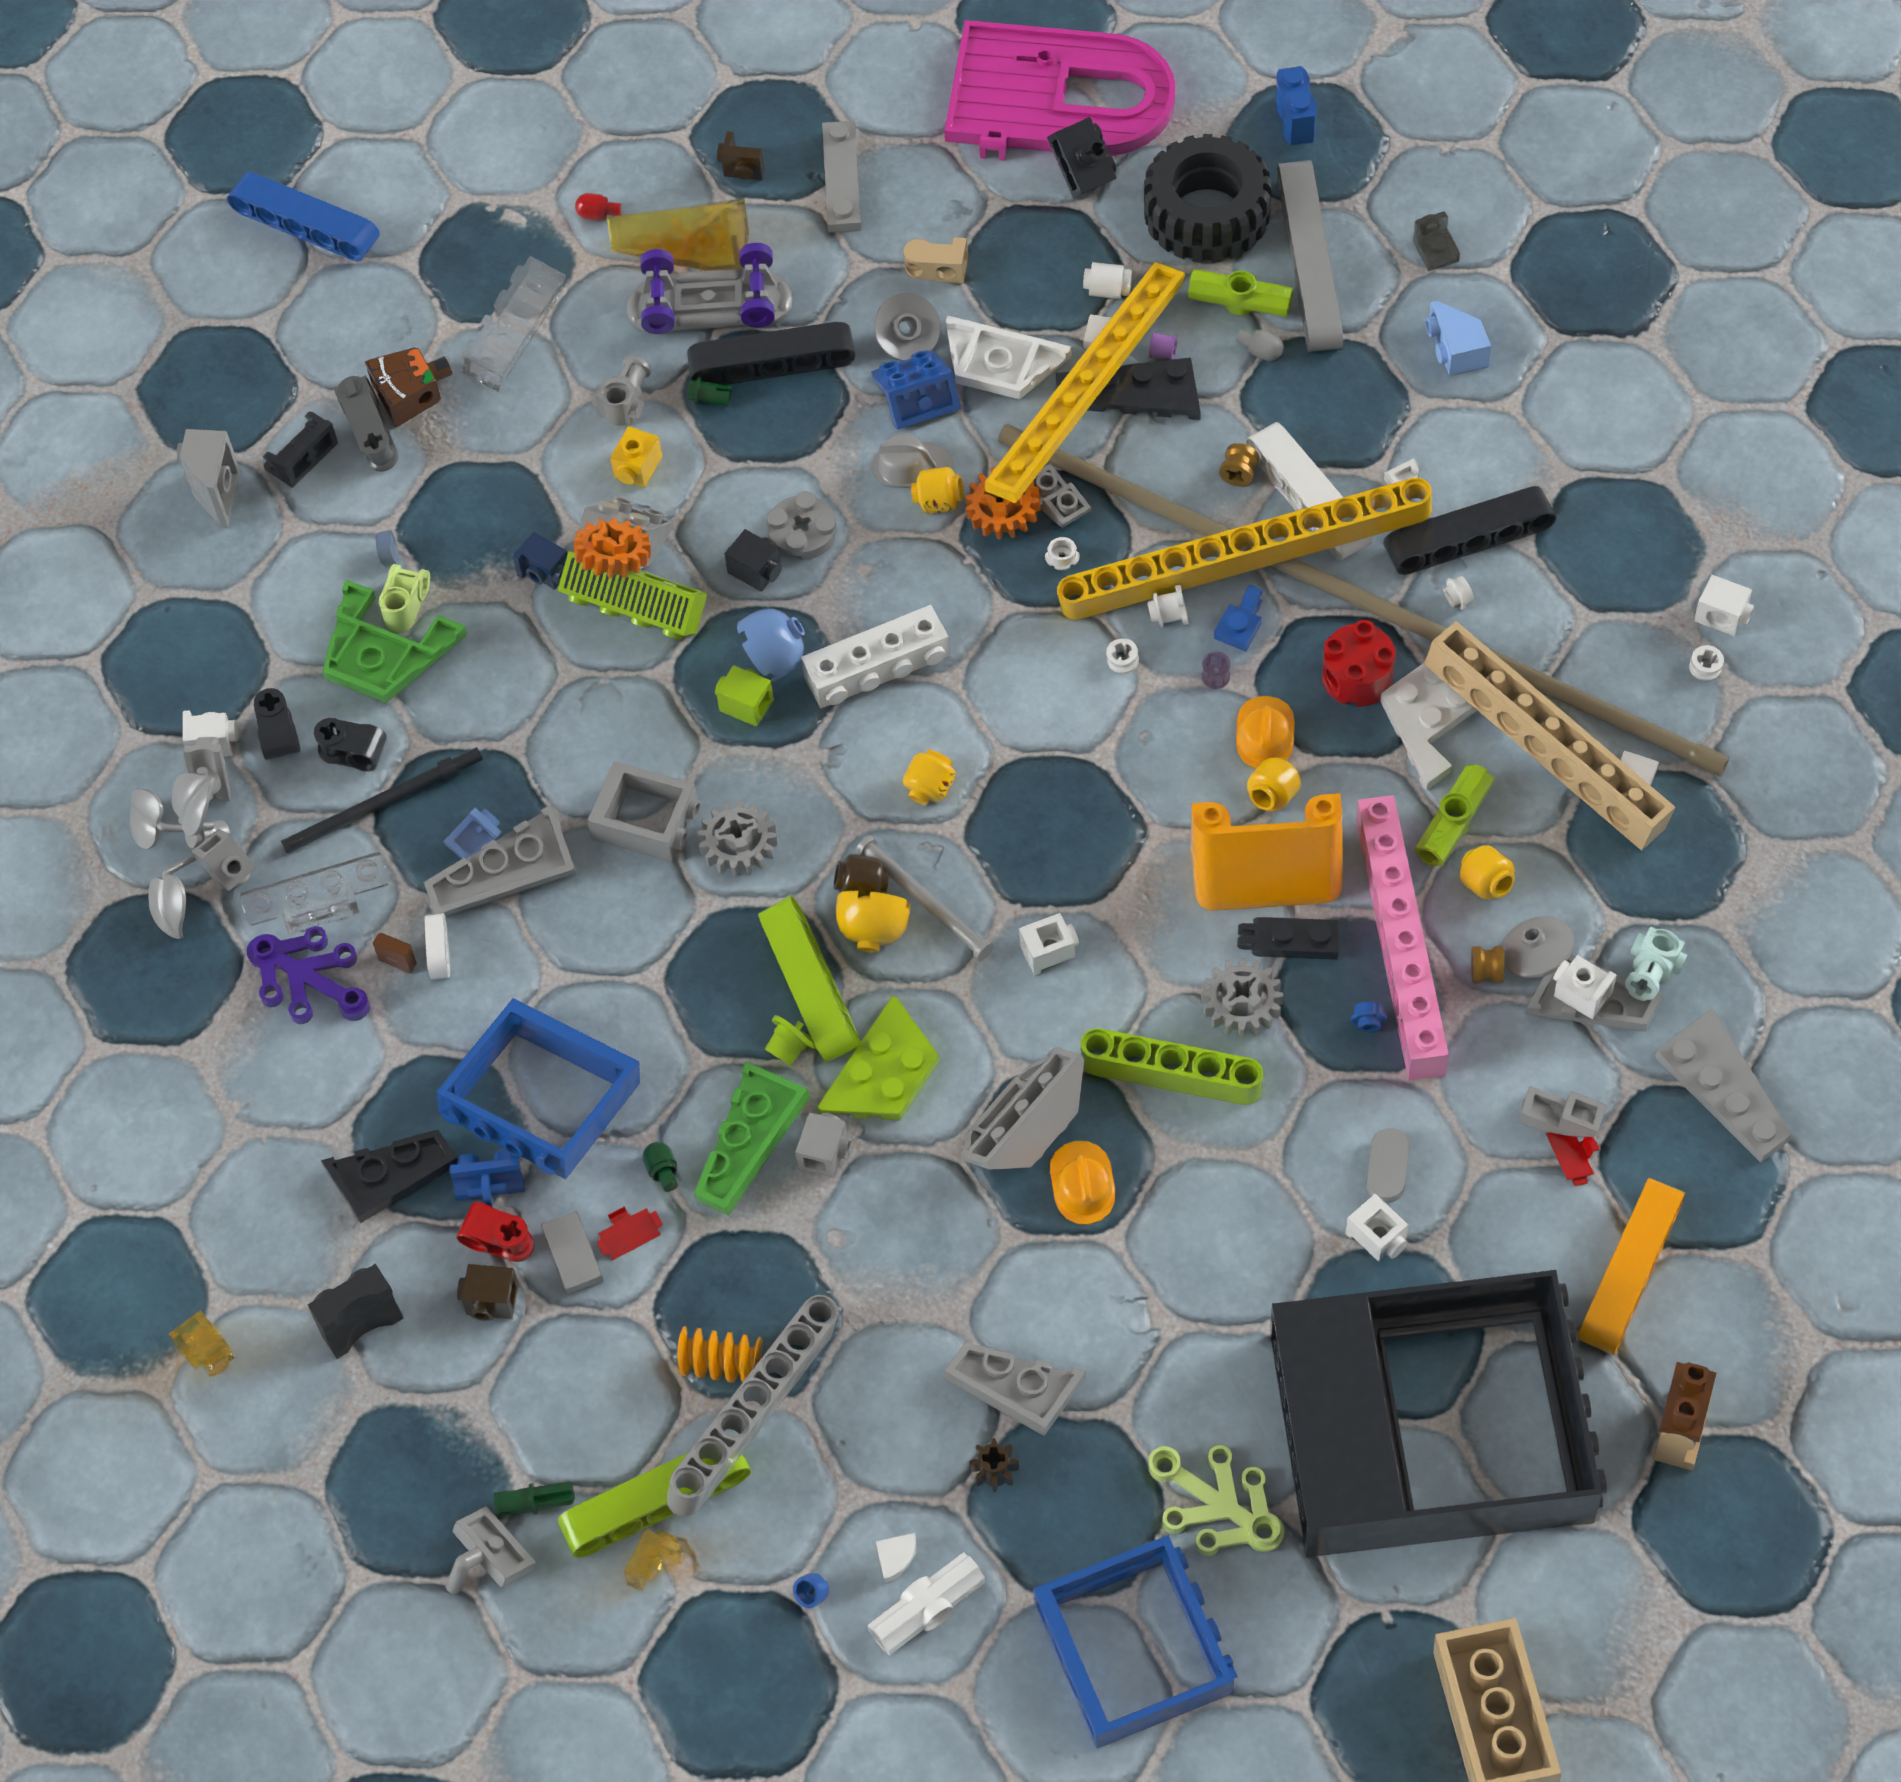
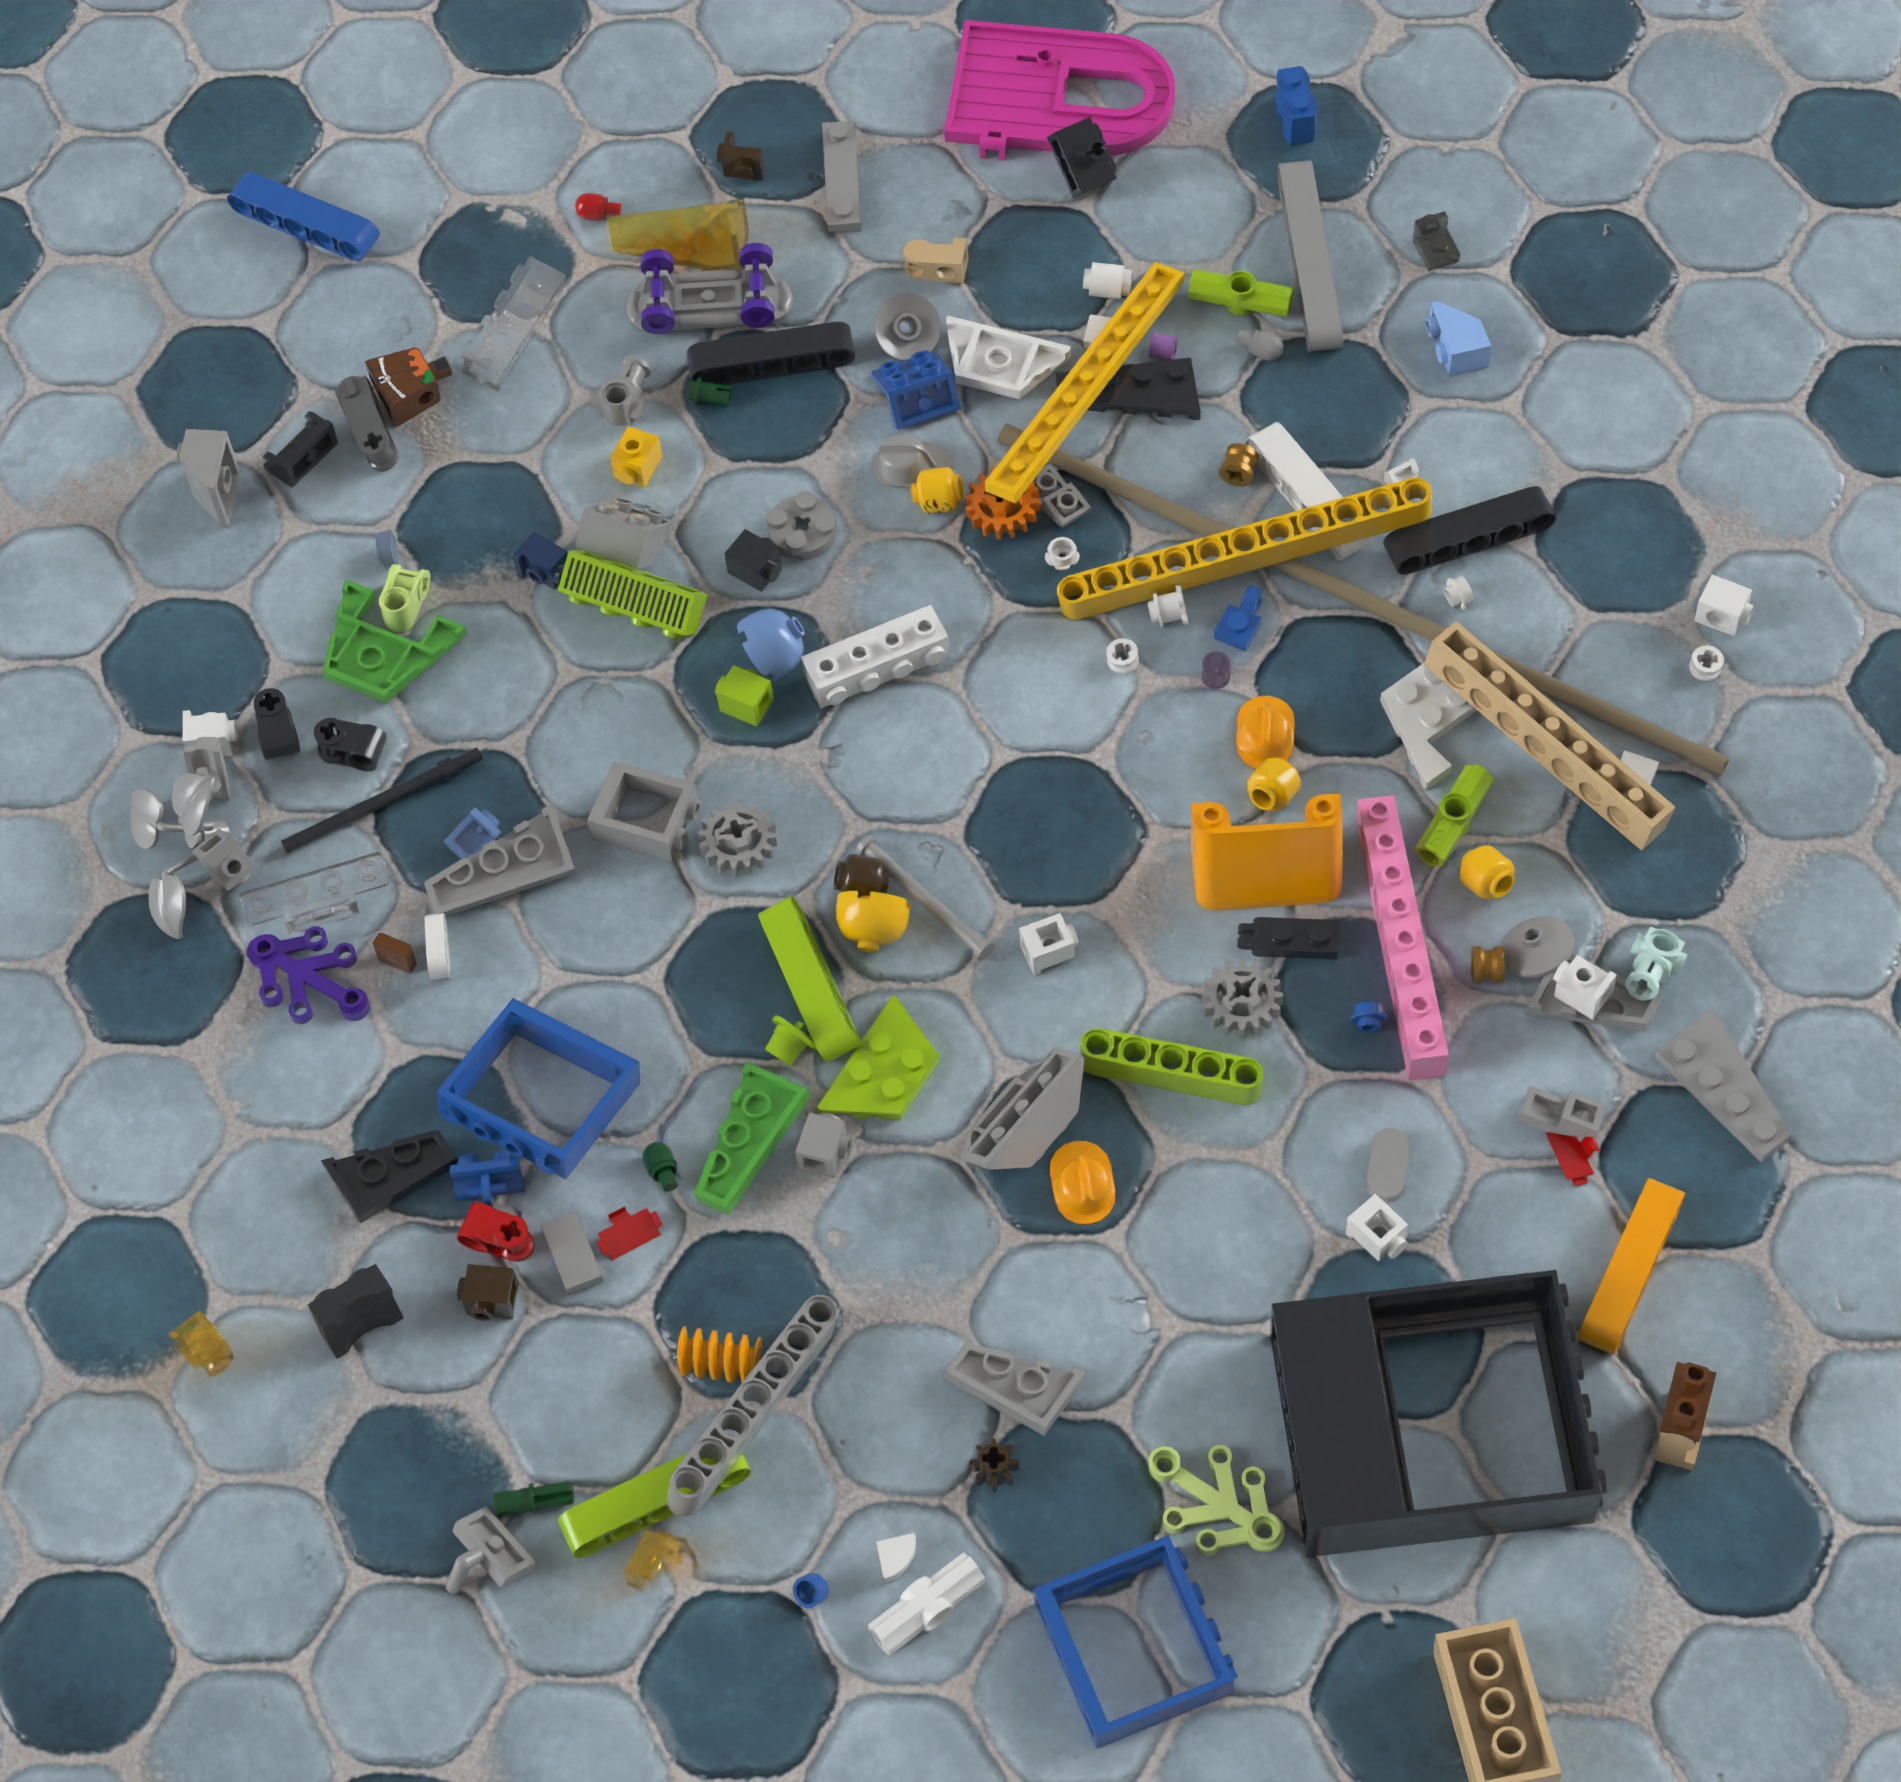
orange gear [574,518,651,578] -> none
yellow head [902,749,956,806] -> none
black tyre [1144,134,1272,263] -> none
red brick [1322,620,1396,707] -> none

